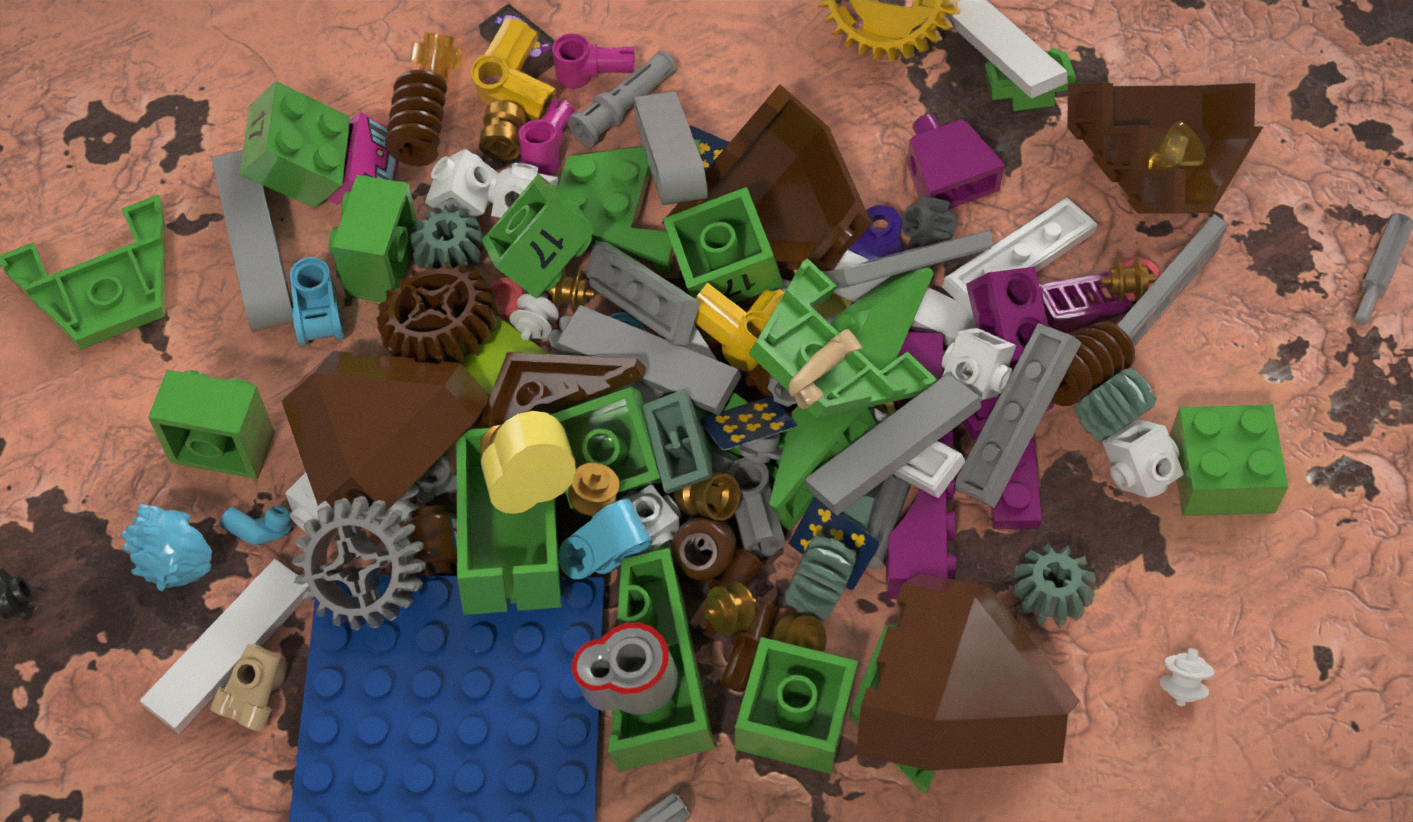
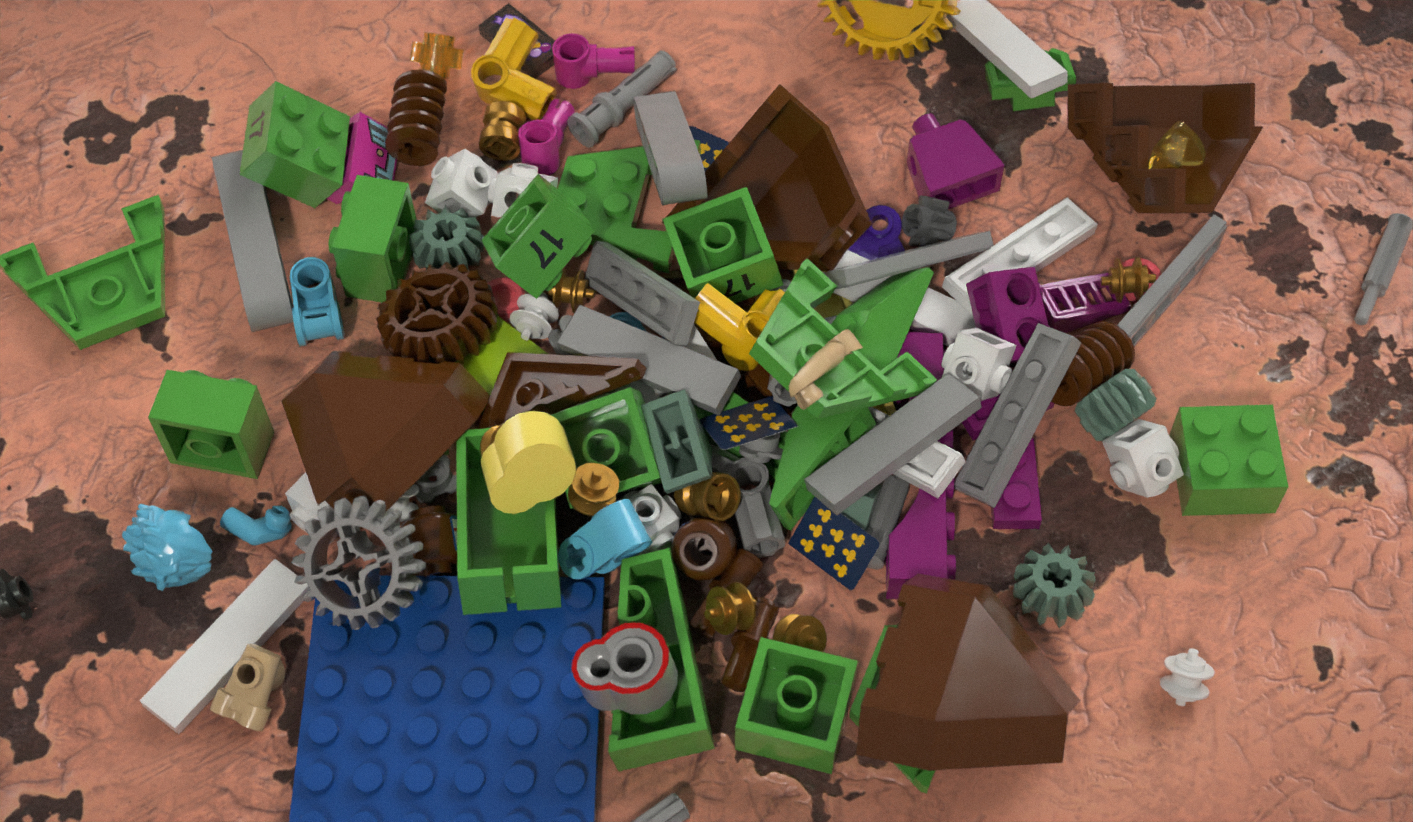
sand green gear [785,535,856,621] -> none

